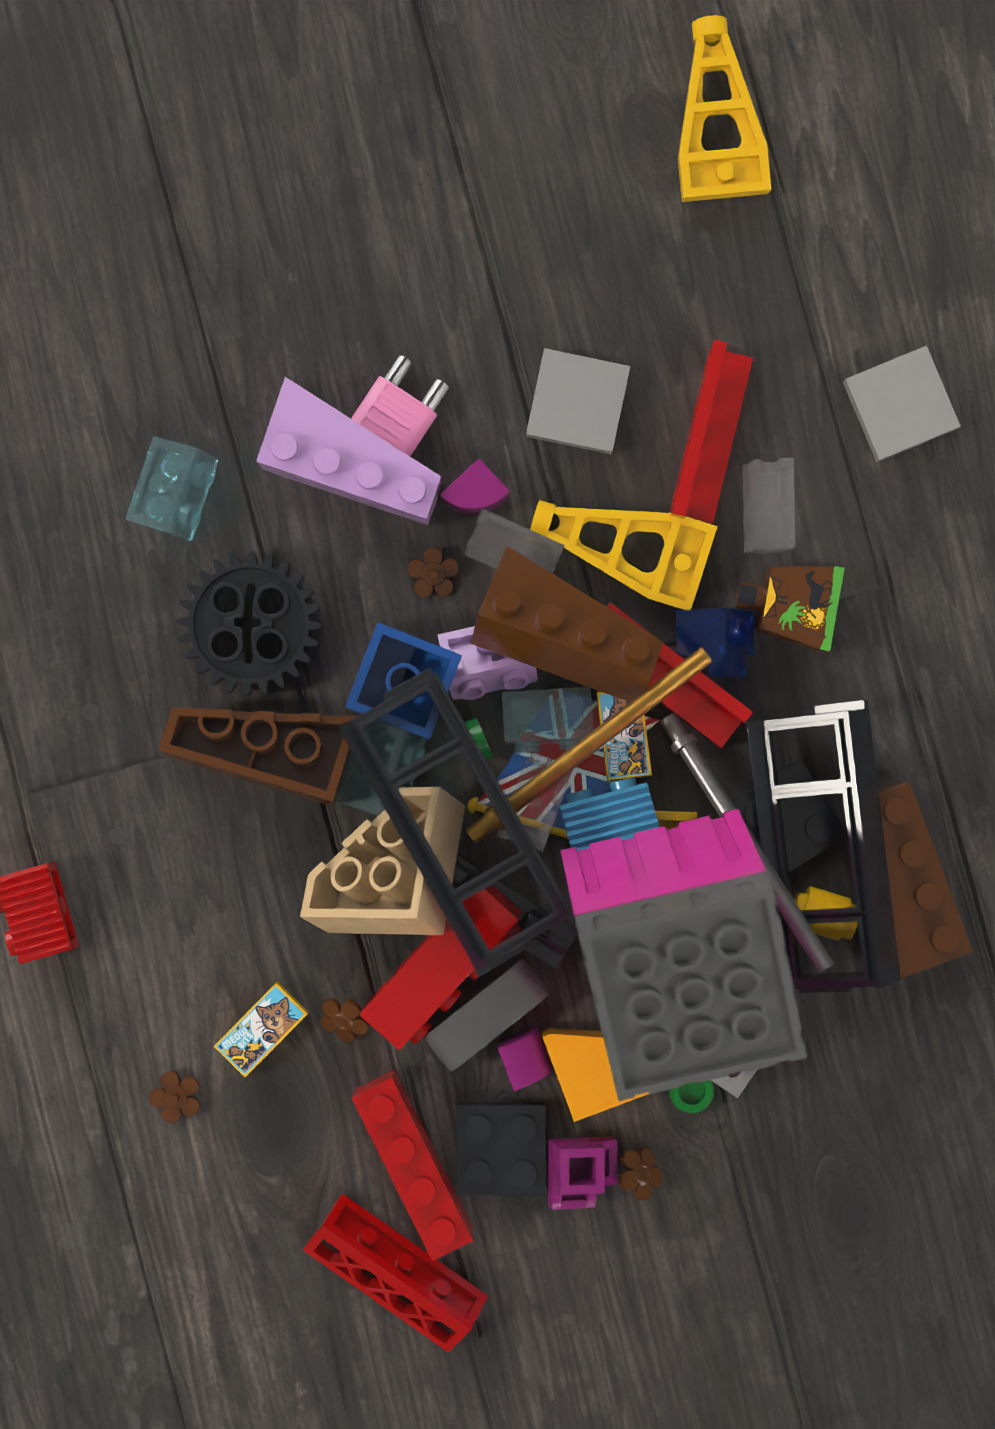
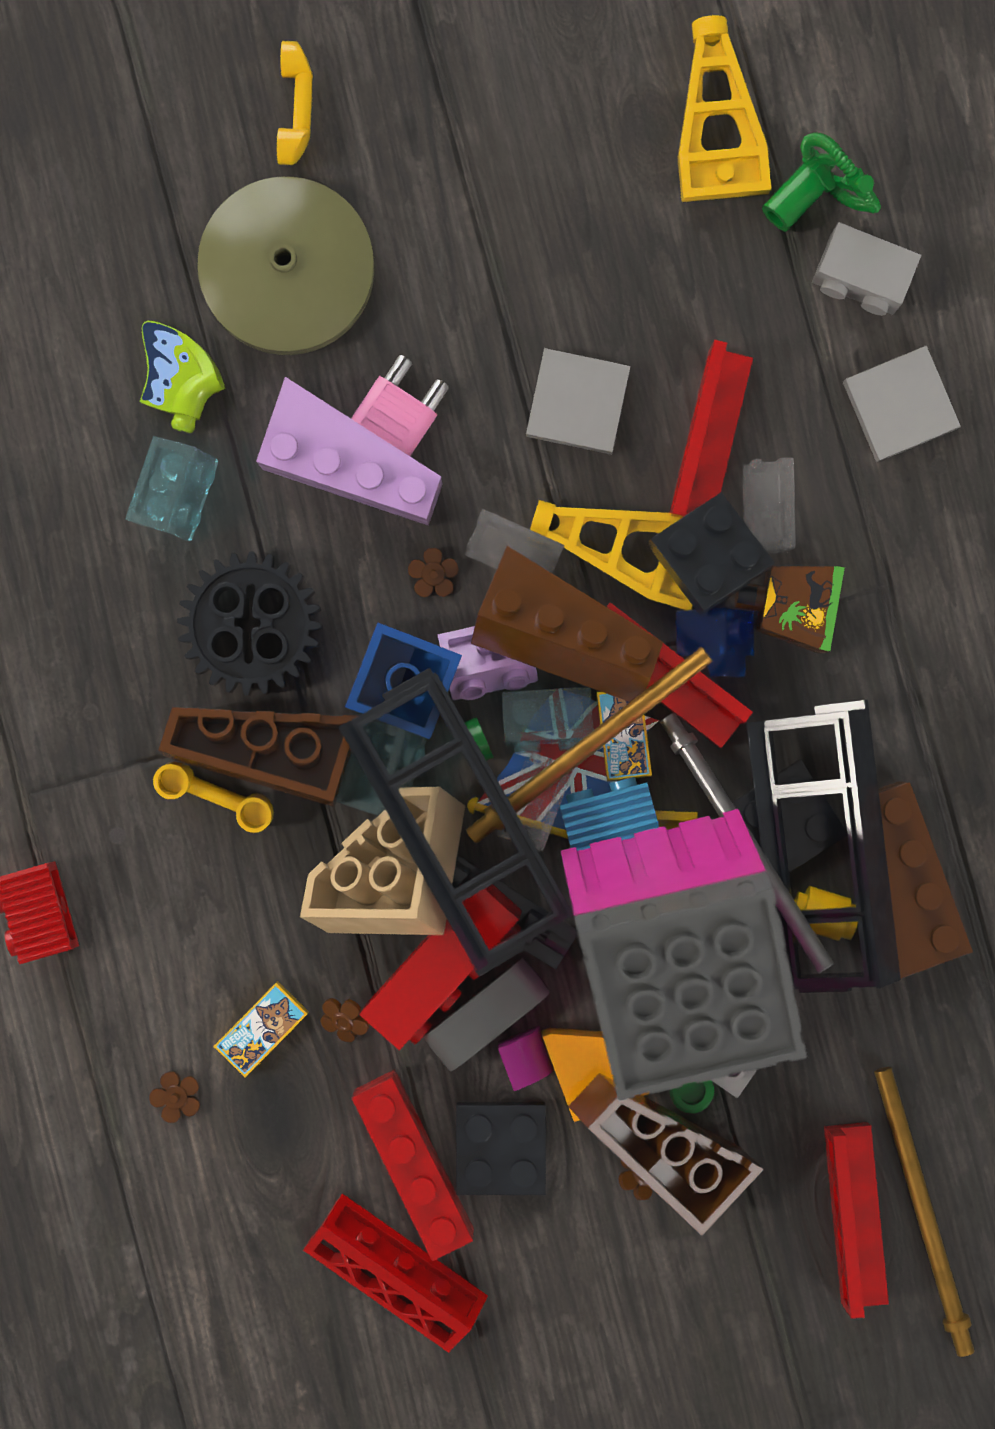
magenta brick [440,458,510,515] -> none
magenta brick [548,1136,617,1210] -> none
none -> lime arm [140,320,225,434]
none -> yellow bar [153,761,274,833]
none -> olive dish [198,177,375,355]
none -> yellow bar [277,41,313,165]
none -> reddish brown wedge [568,1073,764,1236]
none -> black plate [647,492,775,616]
none -> green piece [762,132,881,232]
none -> light grey brick [812,222,921,316]
none -> red fence [824,1122,889,1319]
none -> pearl gold bar [874,1067,975,1357]

